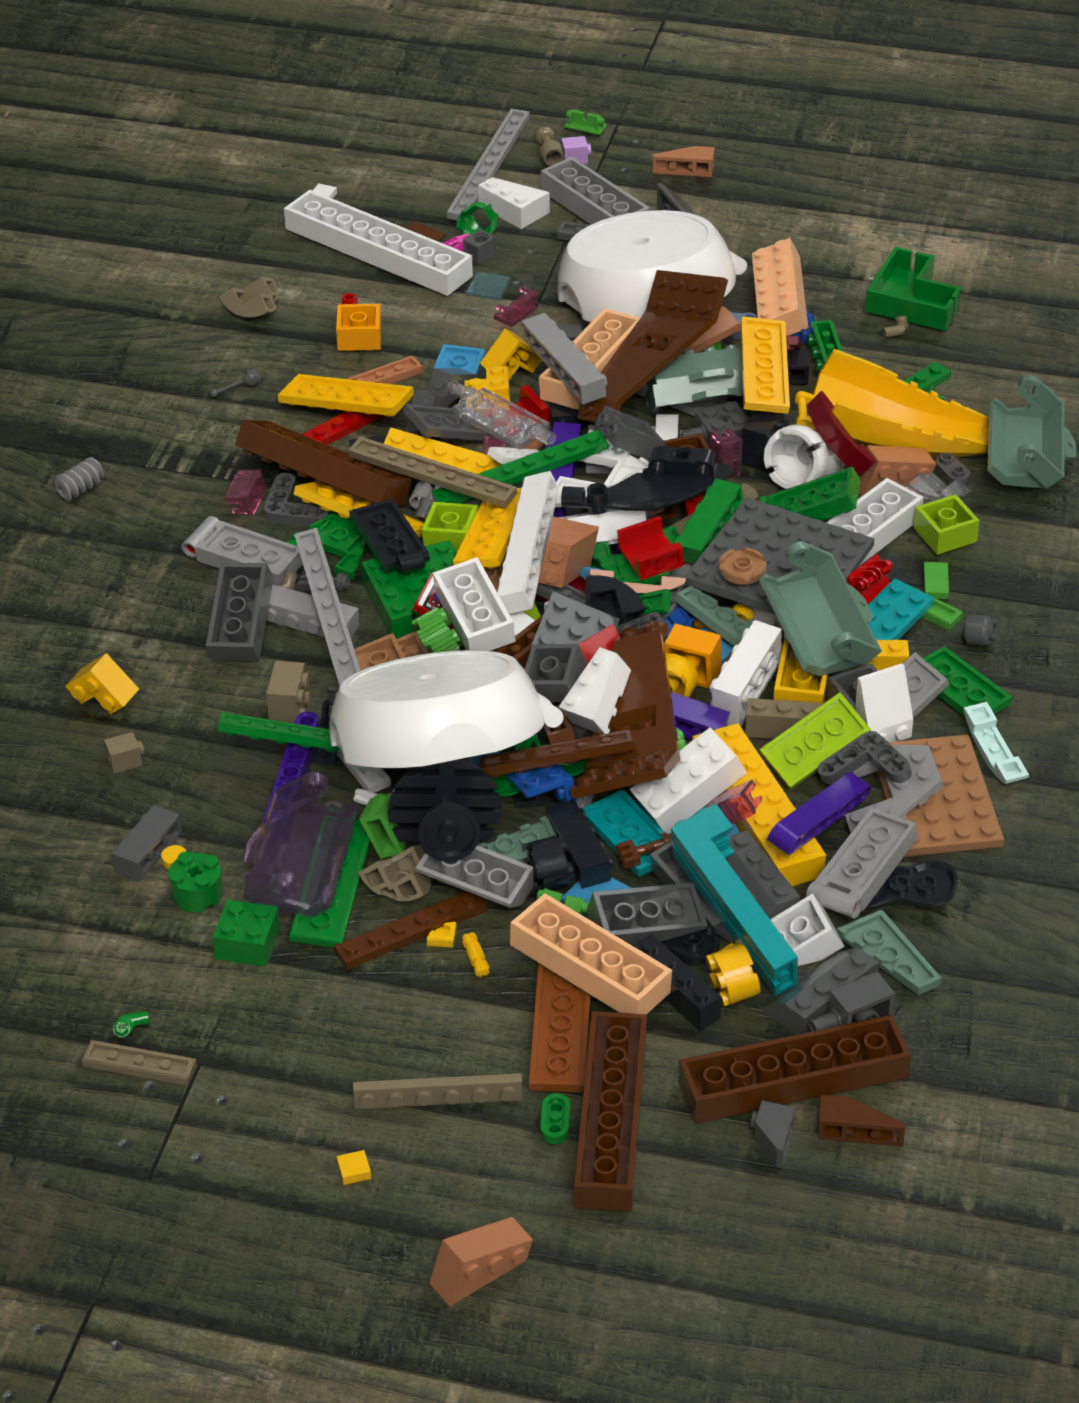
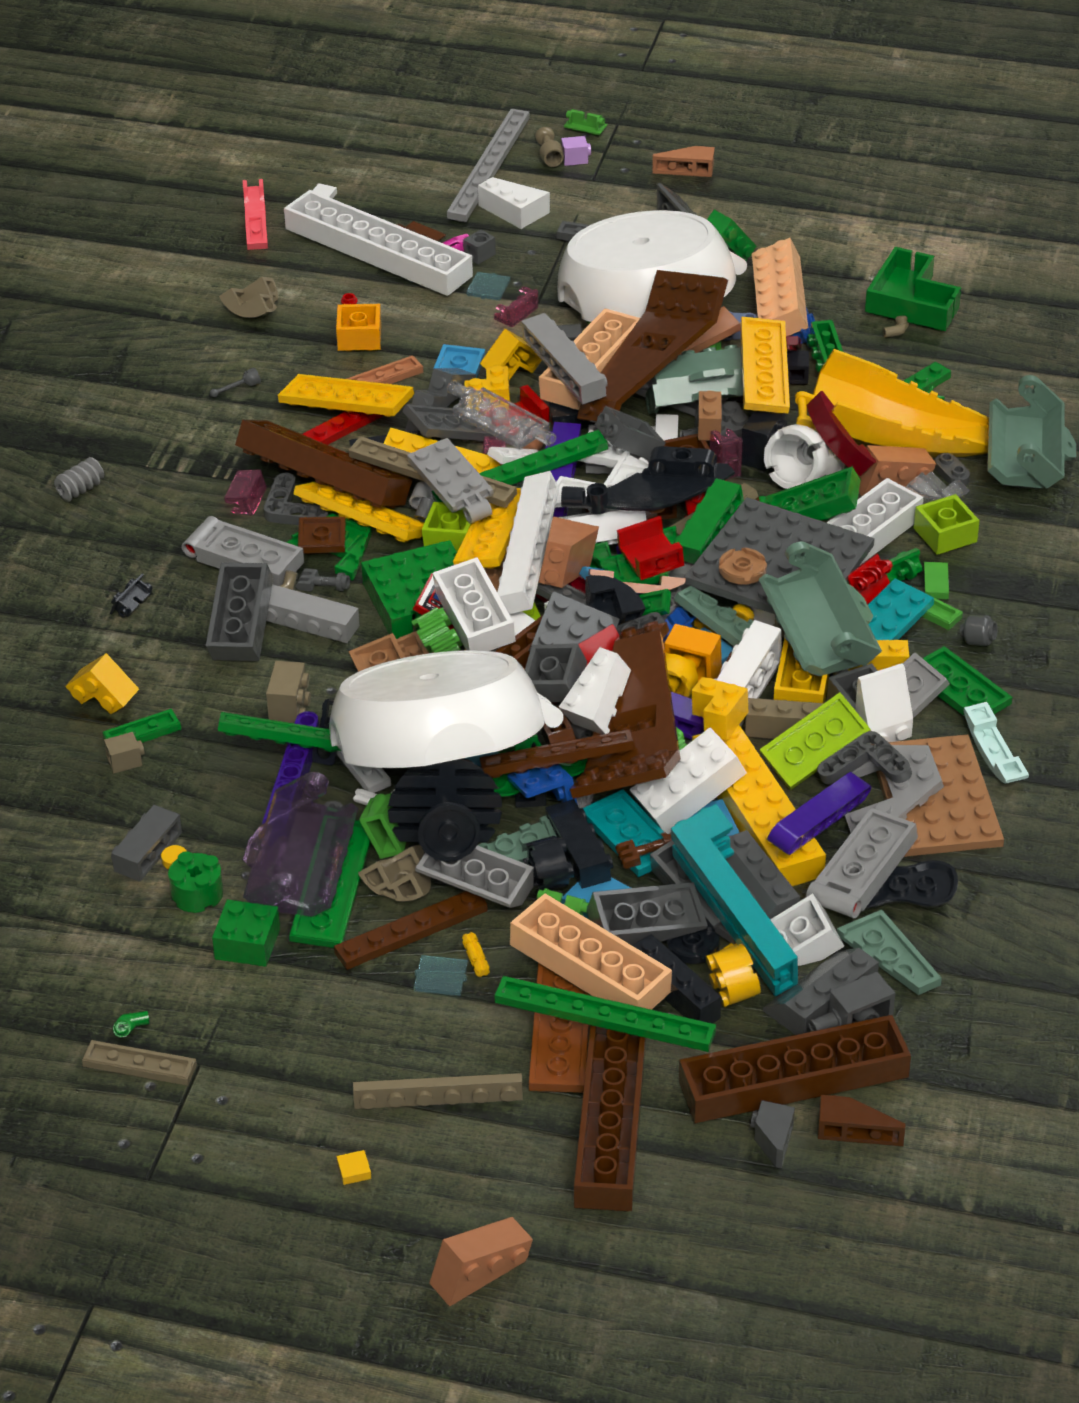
light grey plate [294,528,361,686] -> none
black hinge [349,498,430,574] -> none
yellow tile [427,922,457,948] -> none
green helmet [456,202,499,236] -> none
green plate [540,1093,570,1144] -> none
light grey brick [541,157,650,225] -> none
clear pink hinge [707,779,762,824] -> none
none -> green tile [102,709,181,743]
none -> black hinge [110,573,153,618]
none -> coral piece [243,179,268,250]
none -> reddish brown tile [298,516,346,553]
none -> light grey hinge [407,438,494,524]
none -> clear light blue piece [414,955,468,996]
none -> green plate [495,976,716,1052]
none -> yellow brick [691,677,749,740]
none -> medium nougat brick [698,390,722,441]
none -> green brick [707,209,757,261]
none -> green hips [885,548,923,583]

